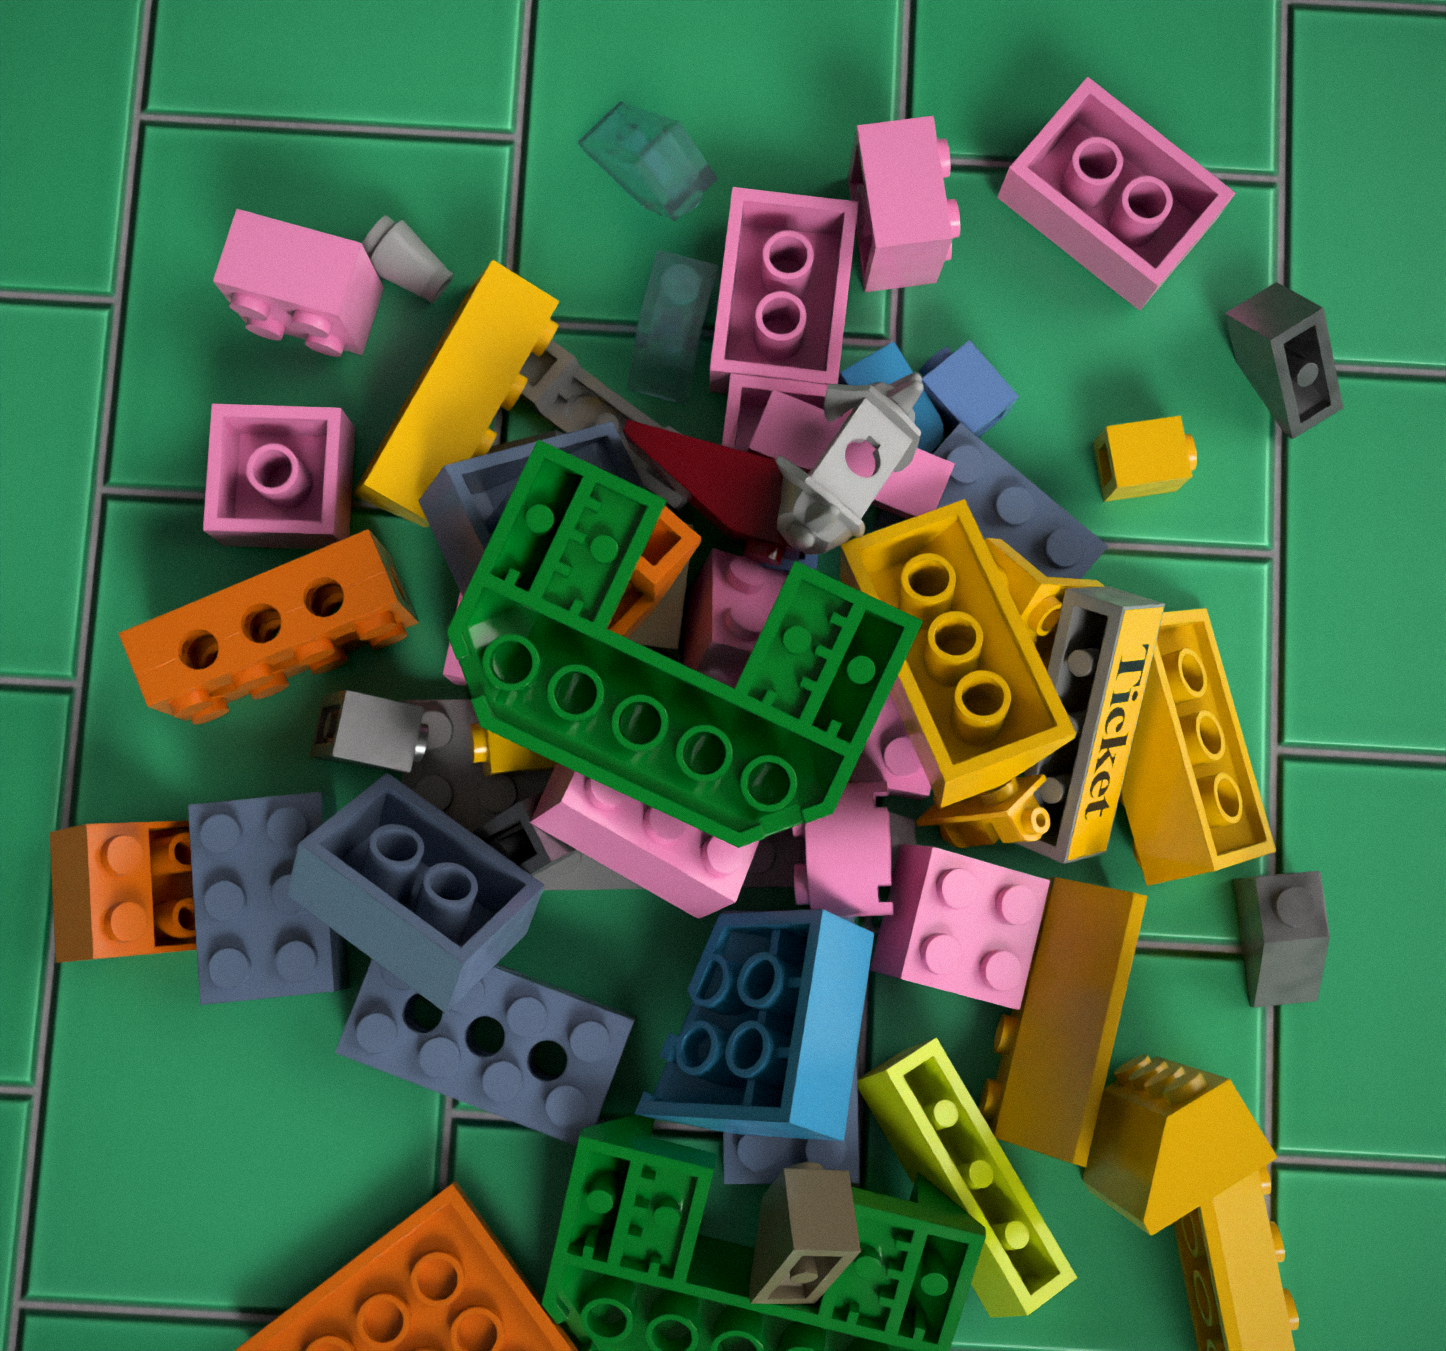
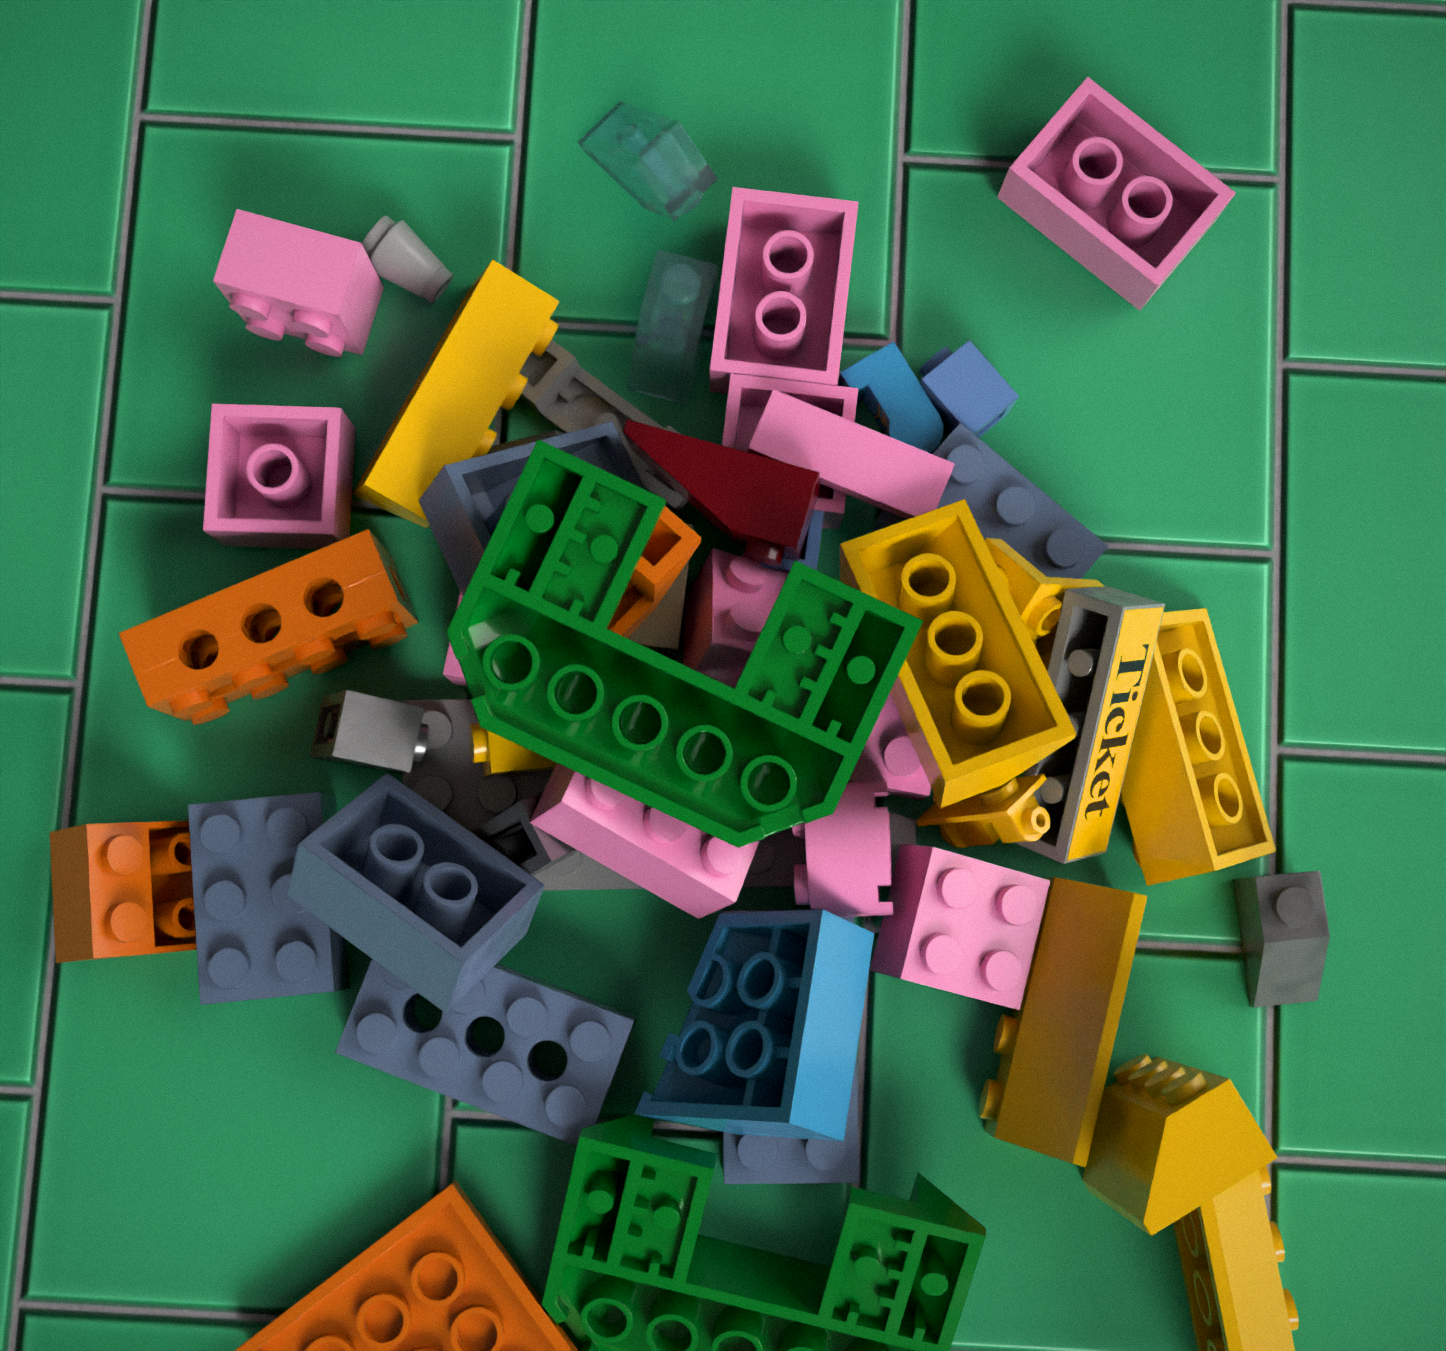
dark tan slope [749,1162,861,1304] -> none
light grey piece [775,372,924,555] -> none
bright pink brick [847,116,960,292] -> none
neon yellow brick [857,1037,1077,1318] -> none
yellow brick [1093,415,1197,502] -> none
flat silver slope [1225,282,1343,439] -> none

